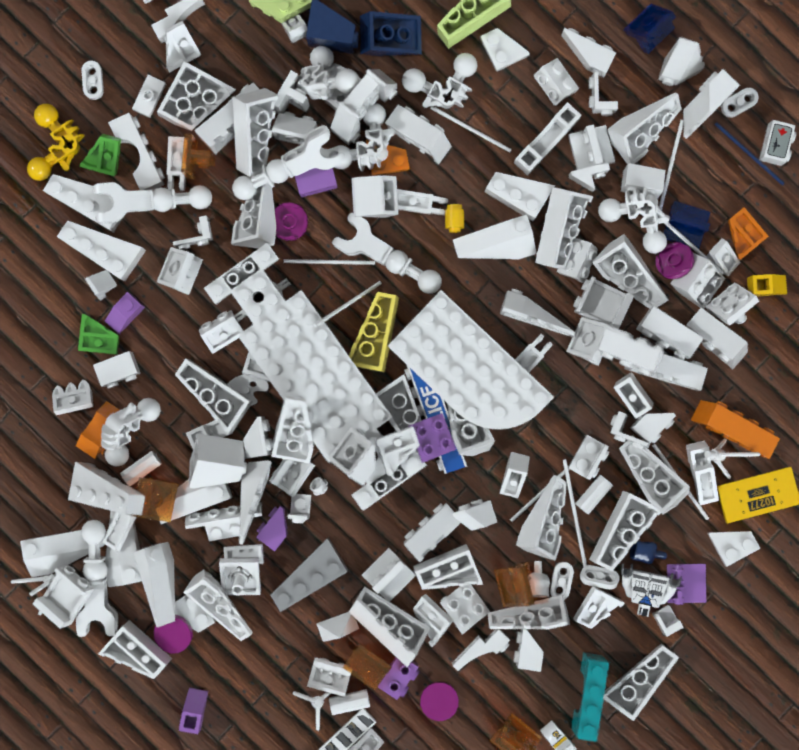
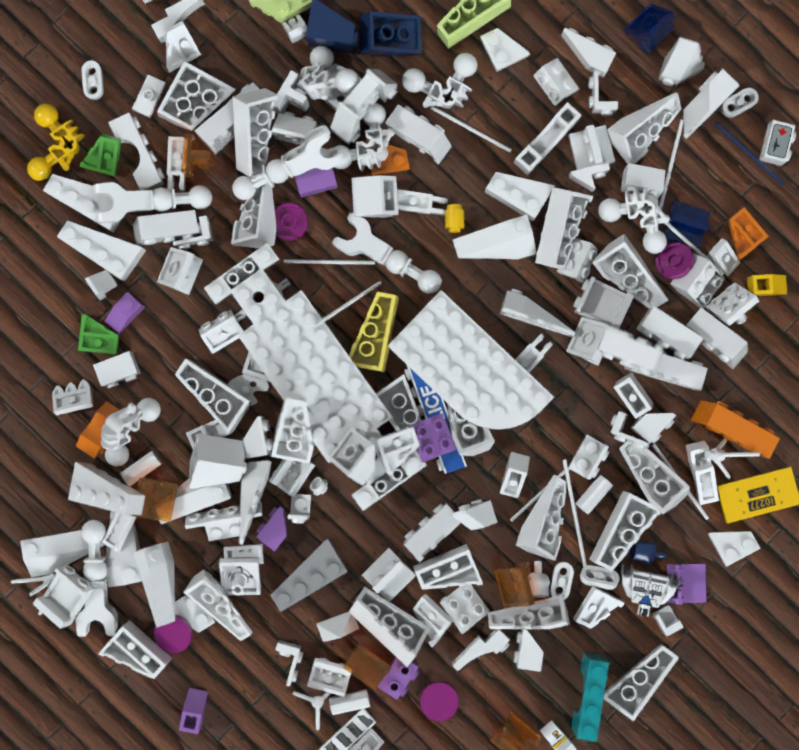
none -> white wedge [133,210,199,246]
none -> white bracket [276,640,303,686]

